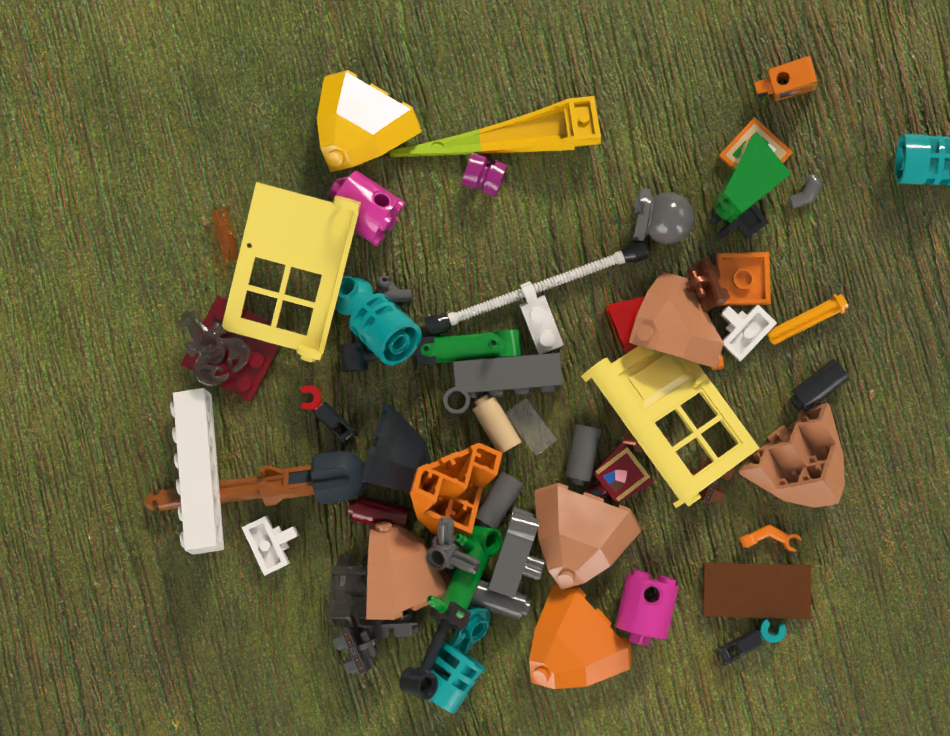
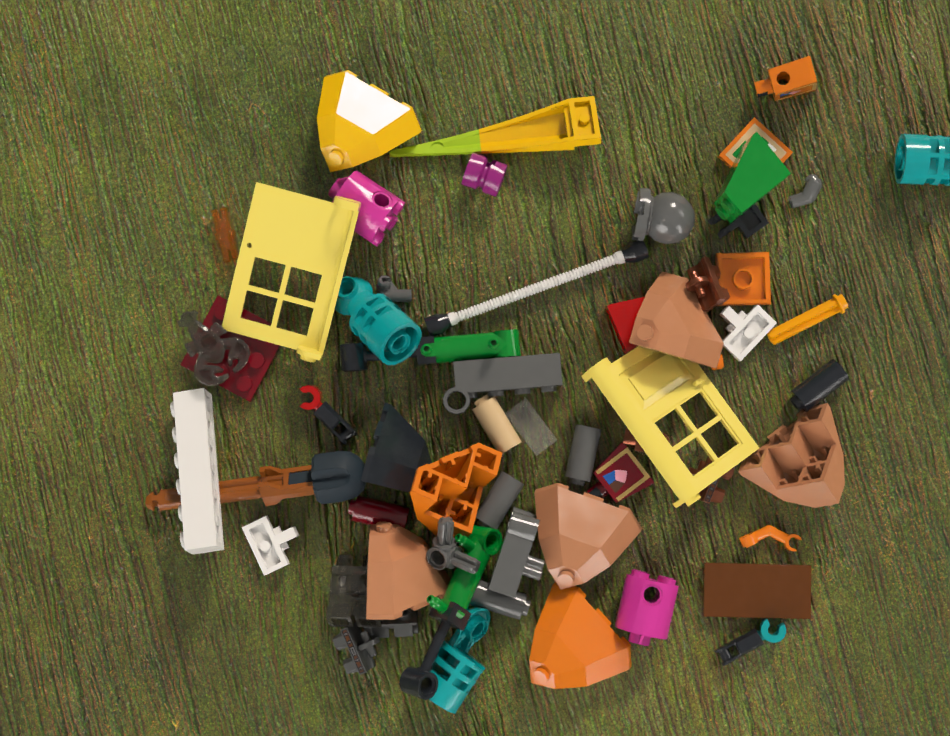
white plate [519,281,564,354] -> none

